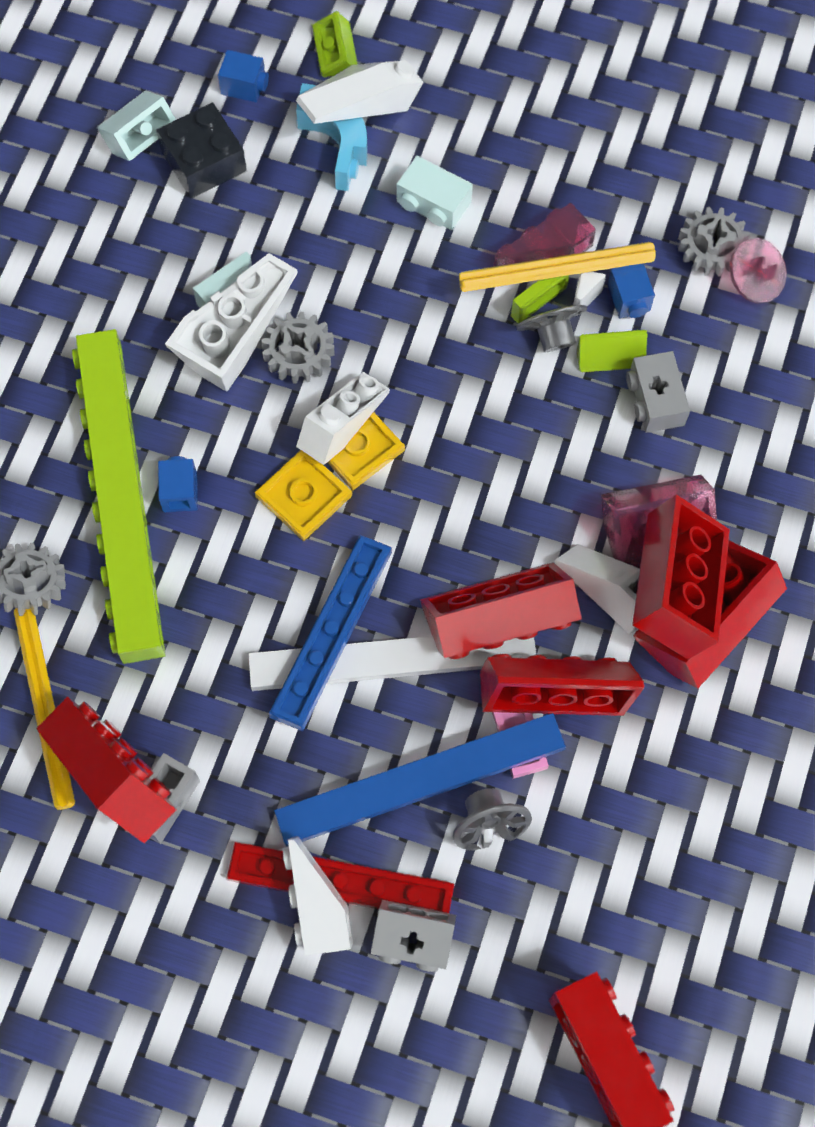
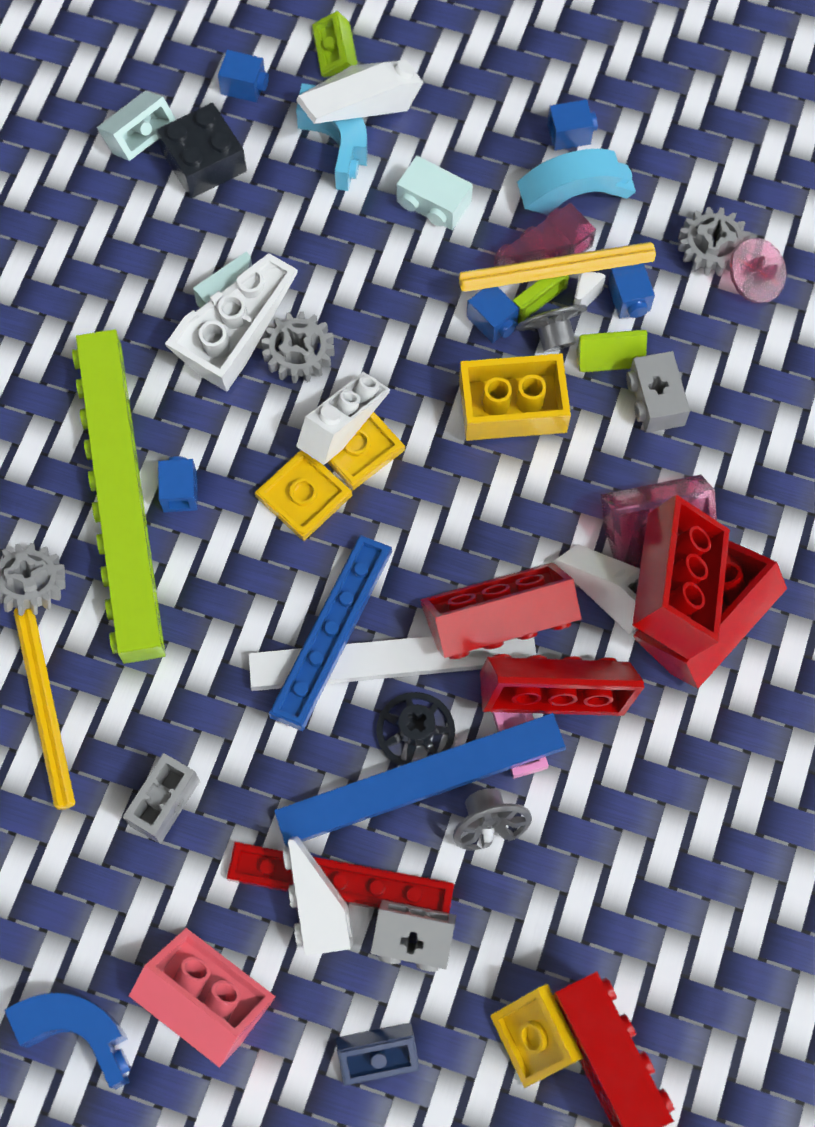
red brick [36,696,177,843] -> none
none -> blue arch [4,993,131,1090]
none -> coral slope [129,928,276,1068]
none -> dark blue slope [336,1023,420,1086]
none -> black wheel [376,692,455,766]
none -> yellow brick [459,353,571,441]
none -> blue brick [466,287,519,343]
none -> yellow plate [490,984,583,1088]
none -> medium azure arch [517,149,636,215]
none -> blue brick [547,99,598,151]

